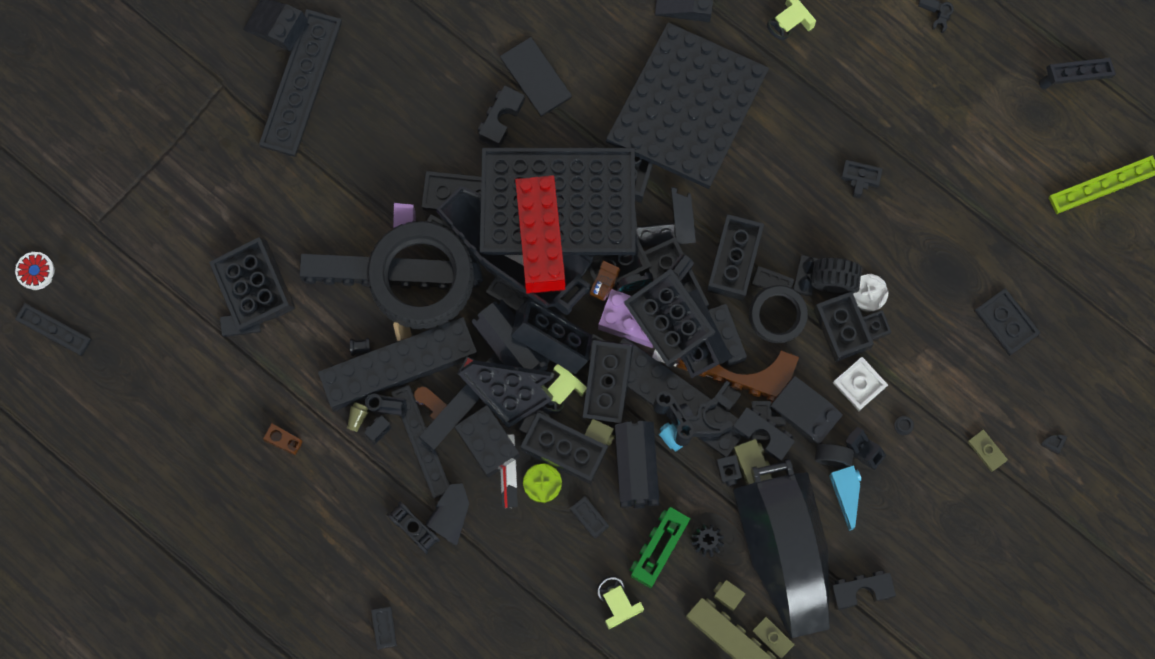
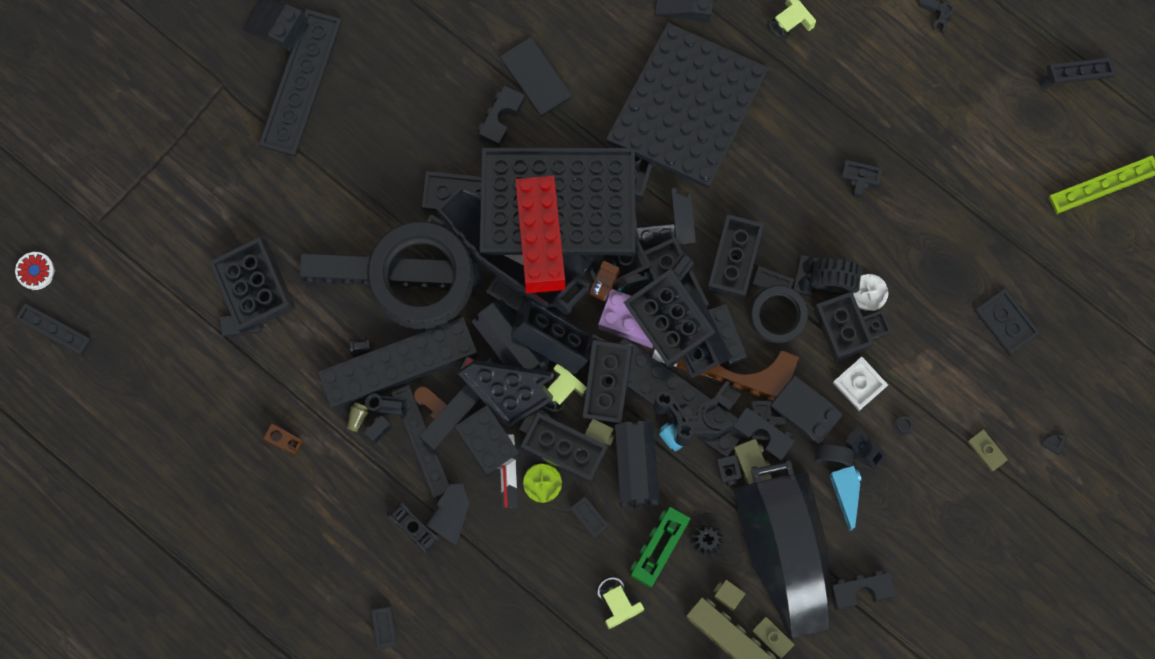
tan slope [393,322,412,342] -> none
lavender slope [394,203,416,227] -> none

